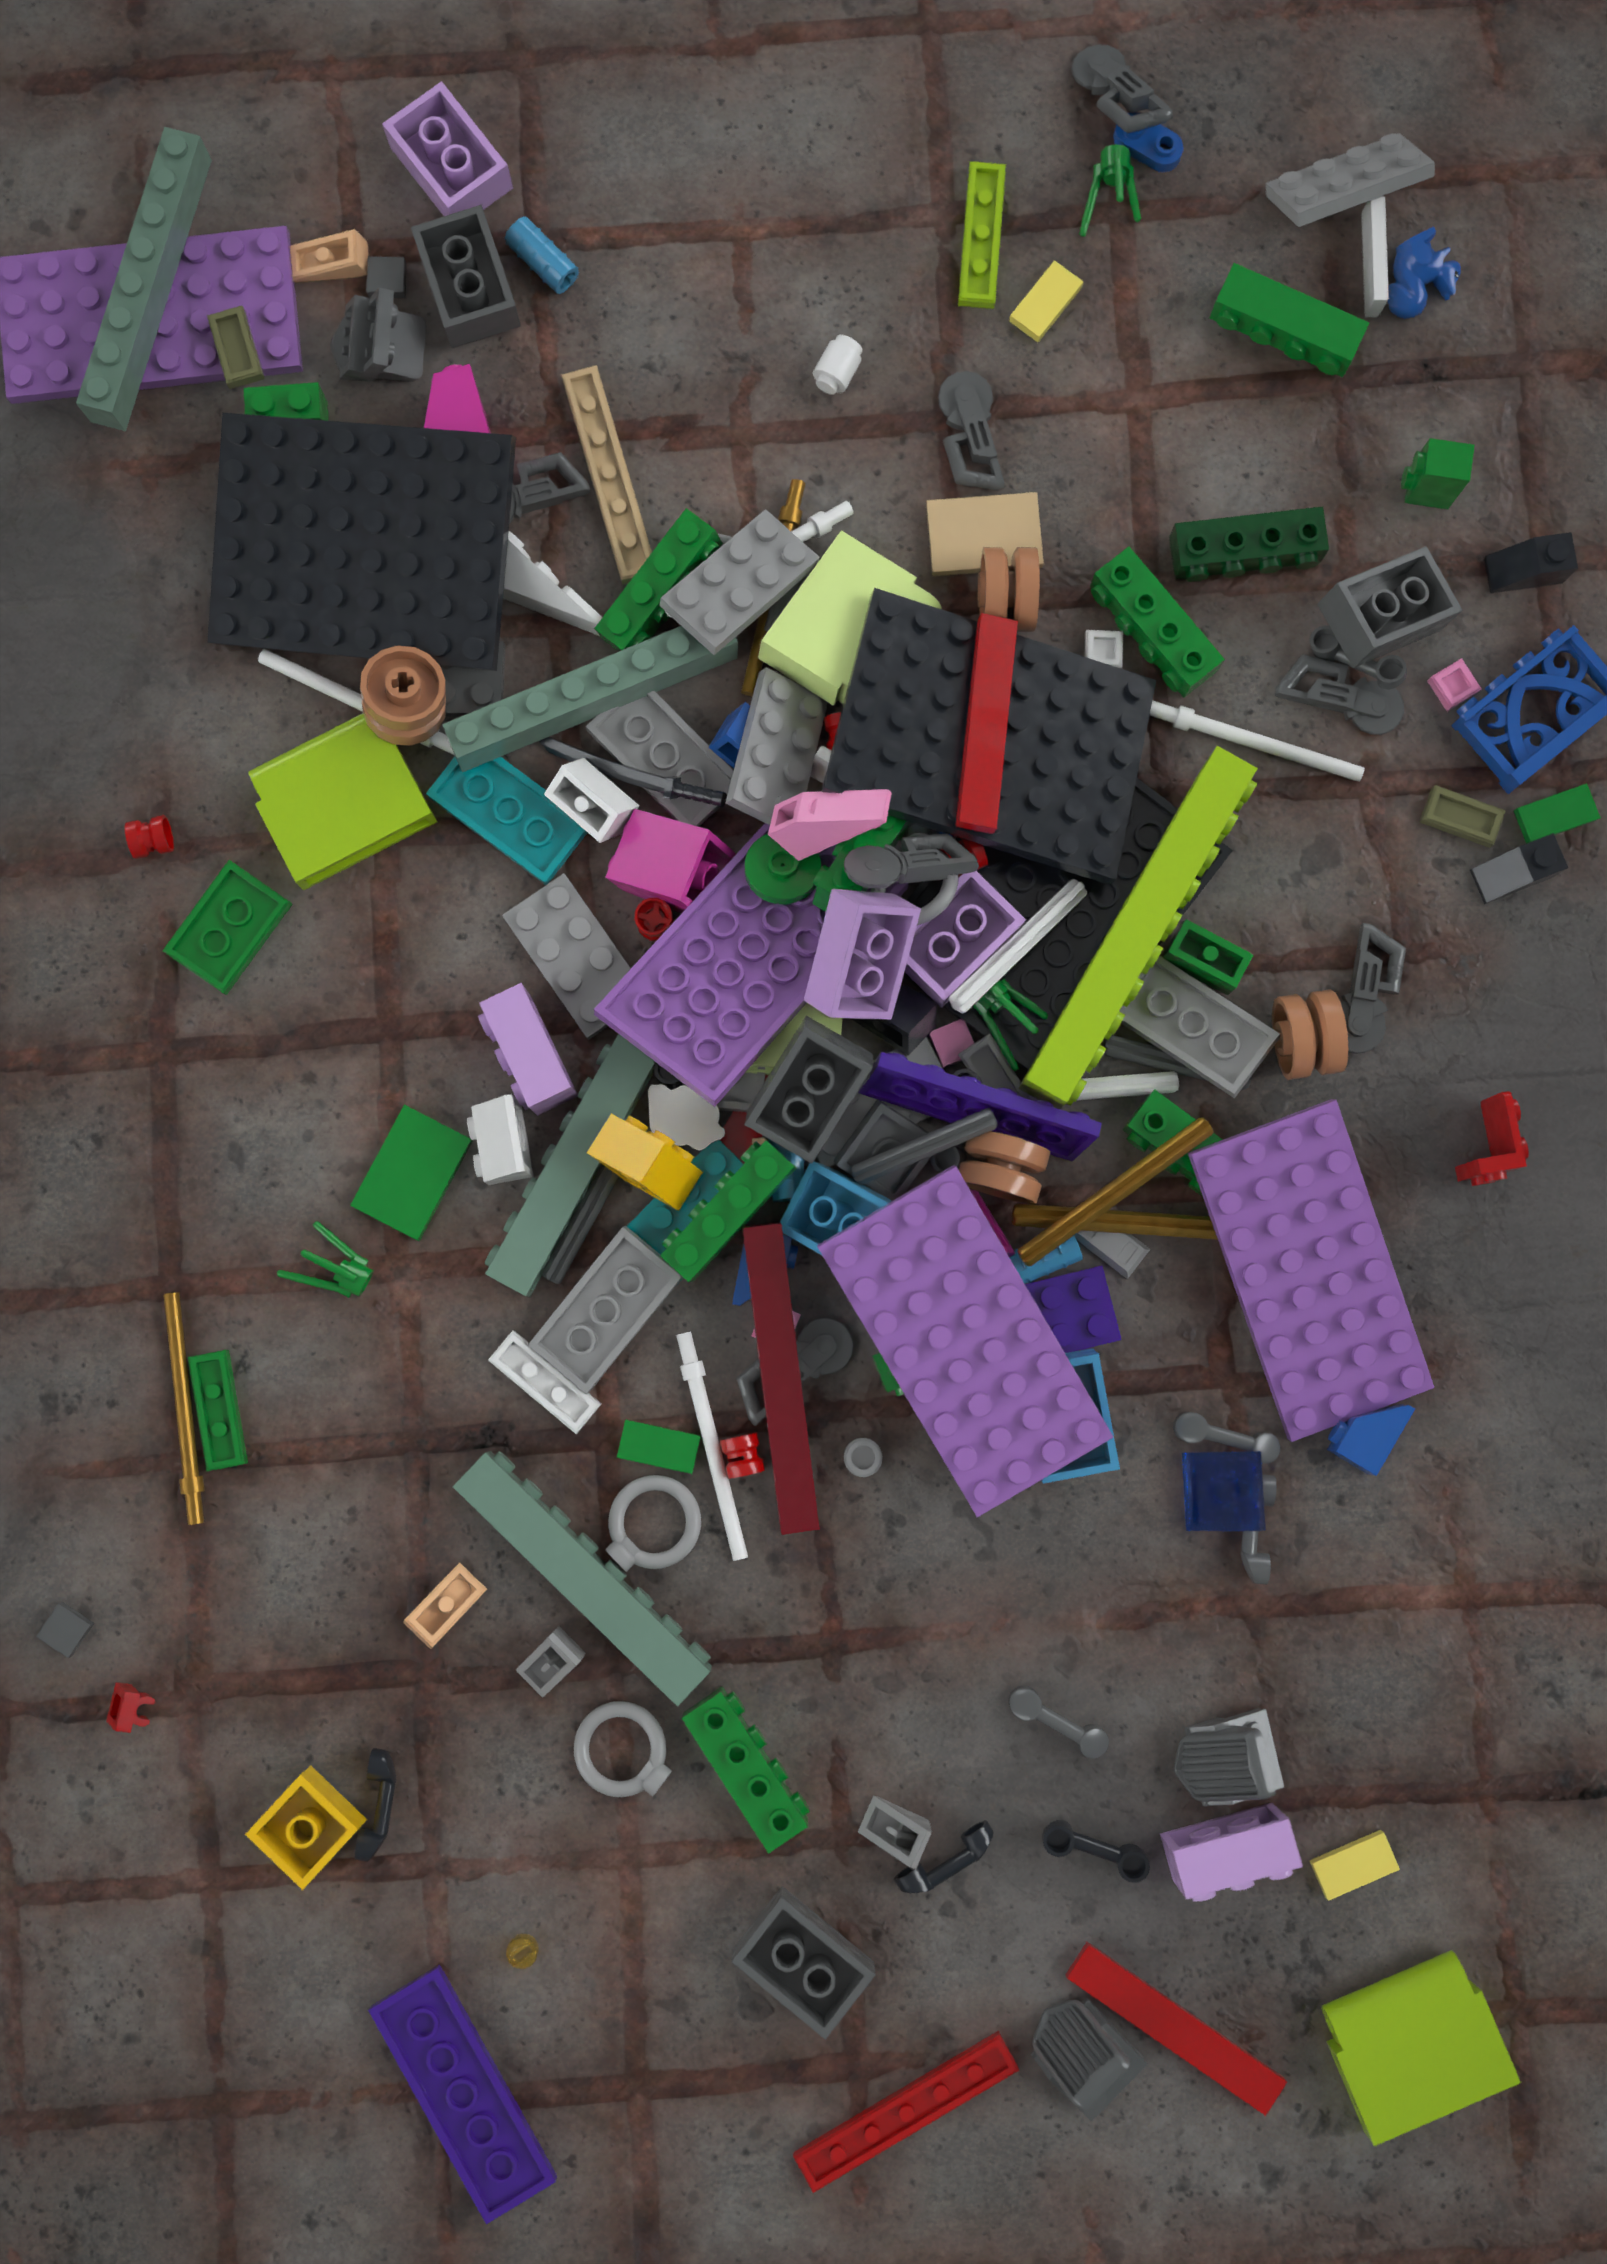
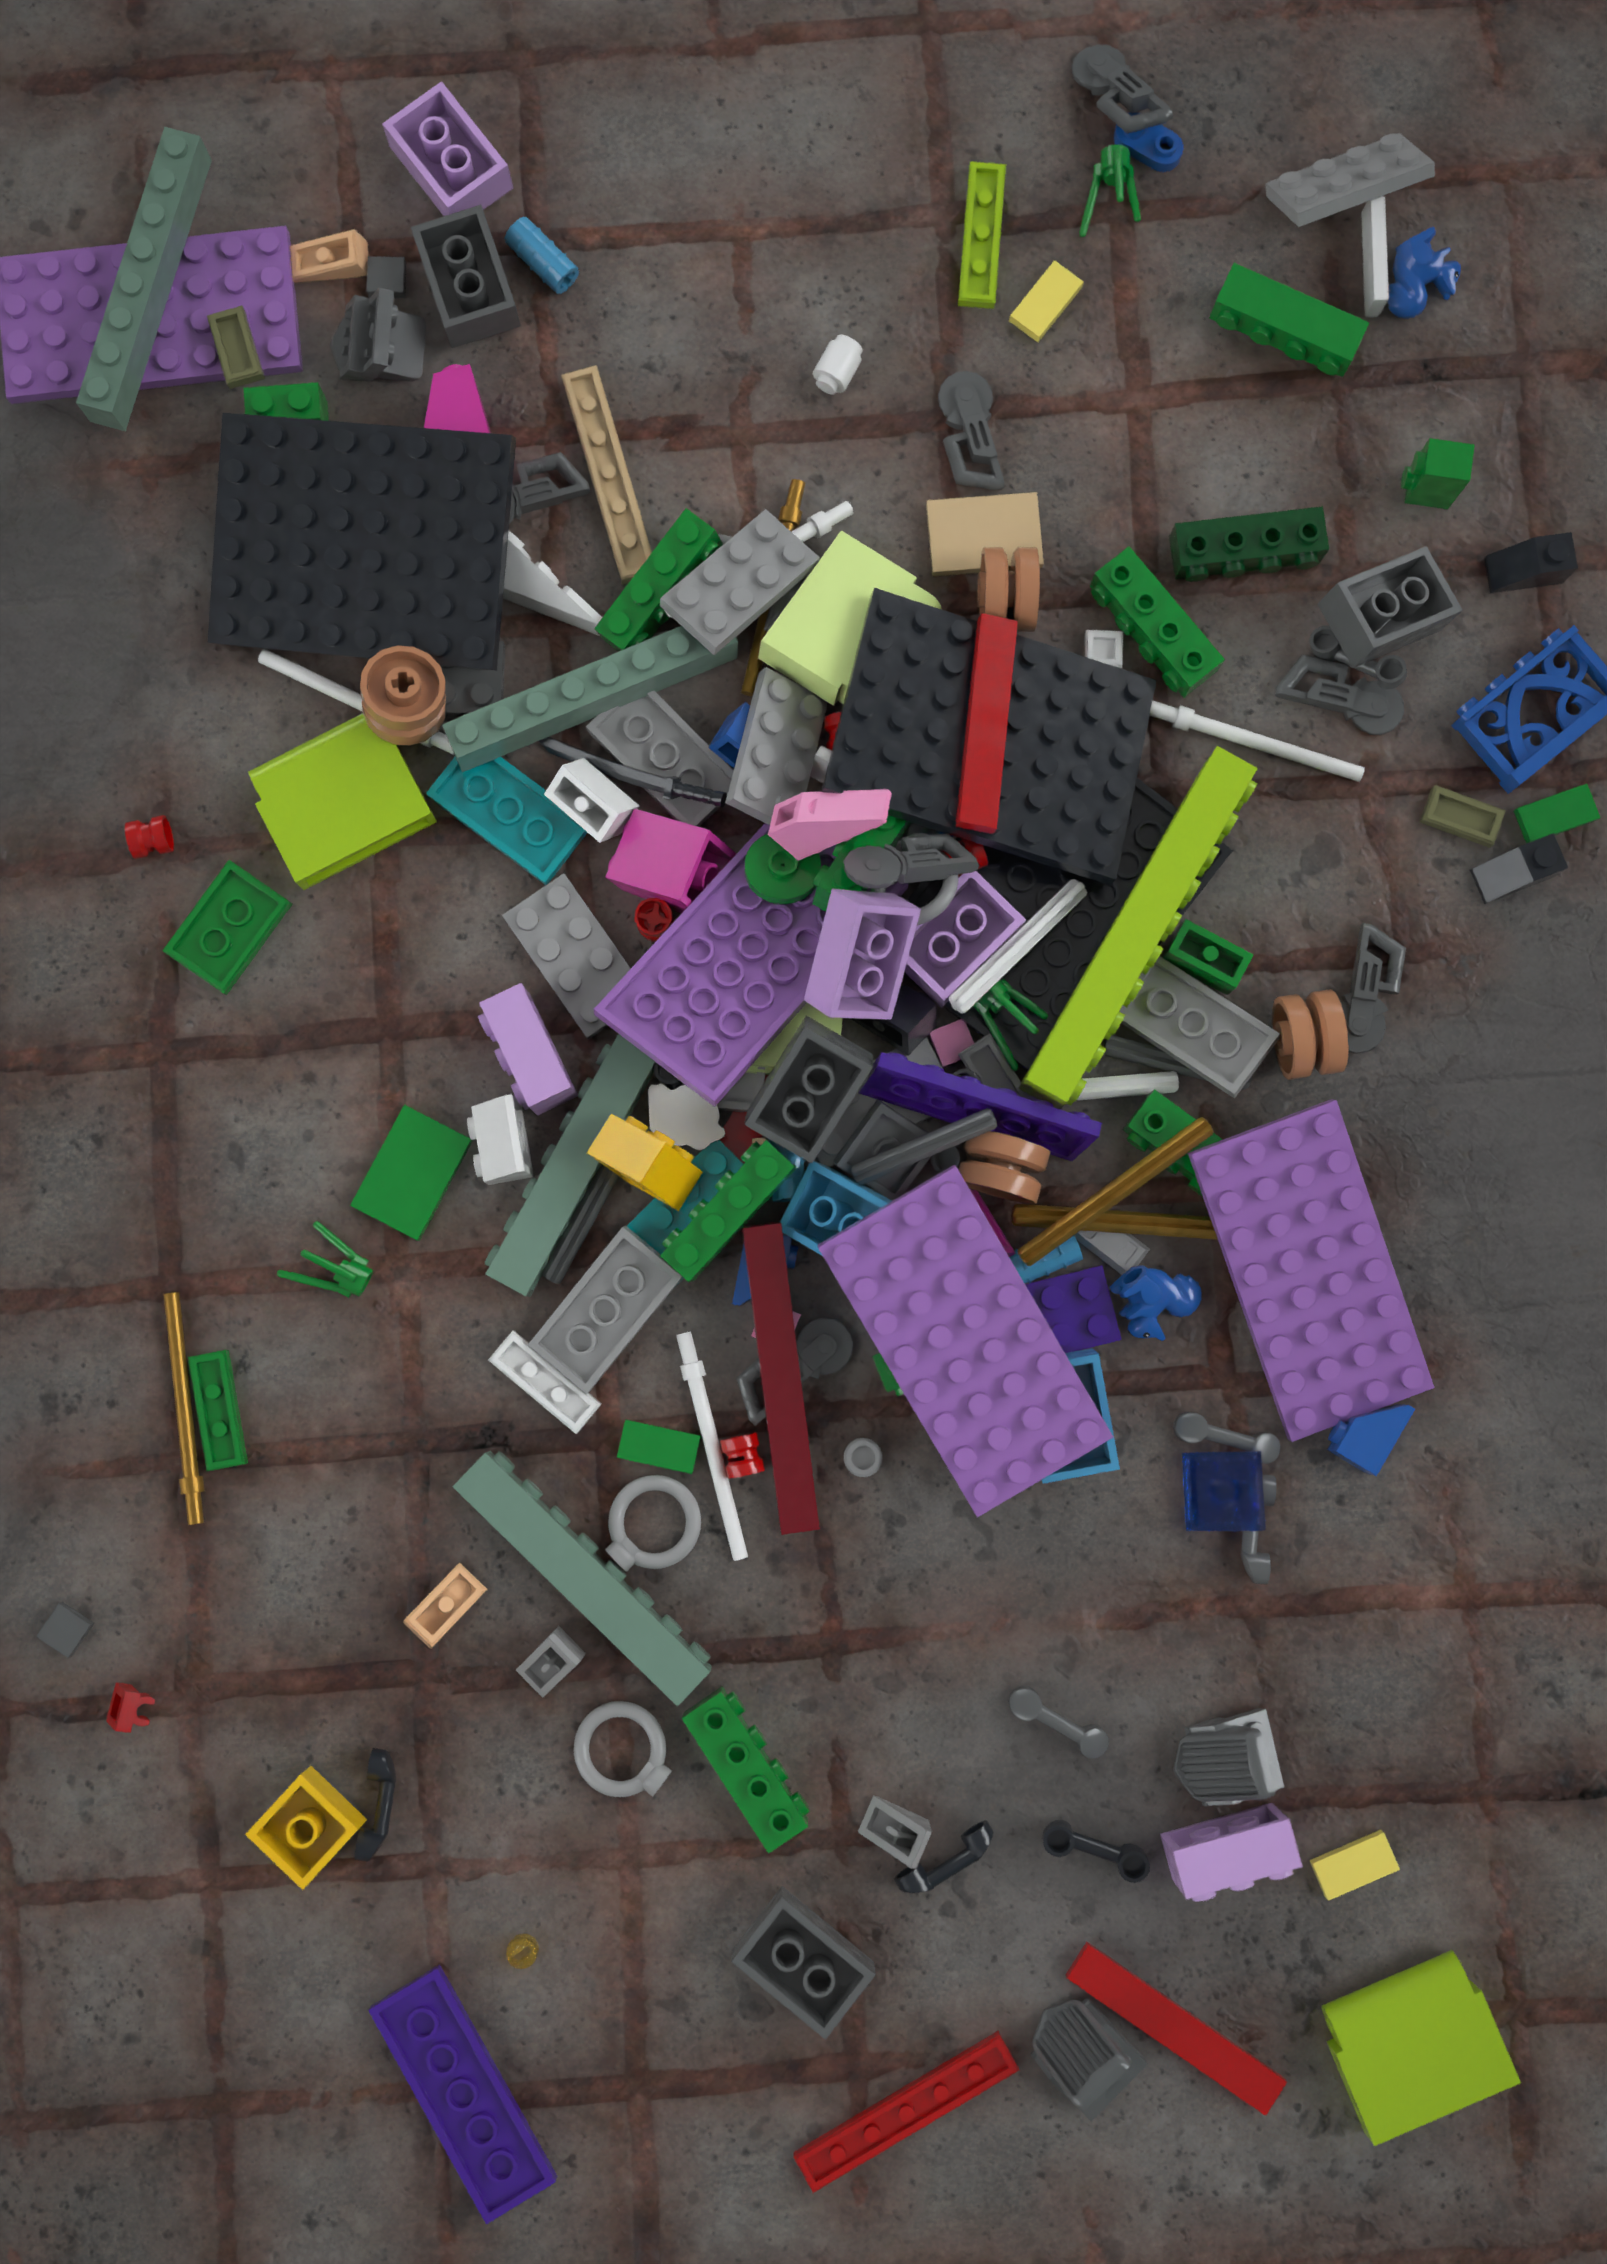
bright pink tile [1427,658,1482,711] -> none
red bracket [1455,1091,1529,1186] -> none
none -> blue animal [1109,1265,1202,1341]

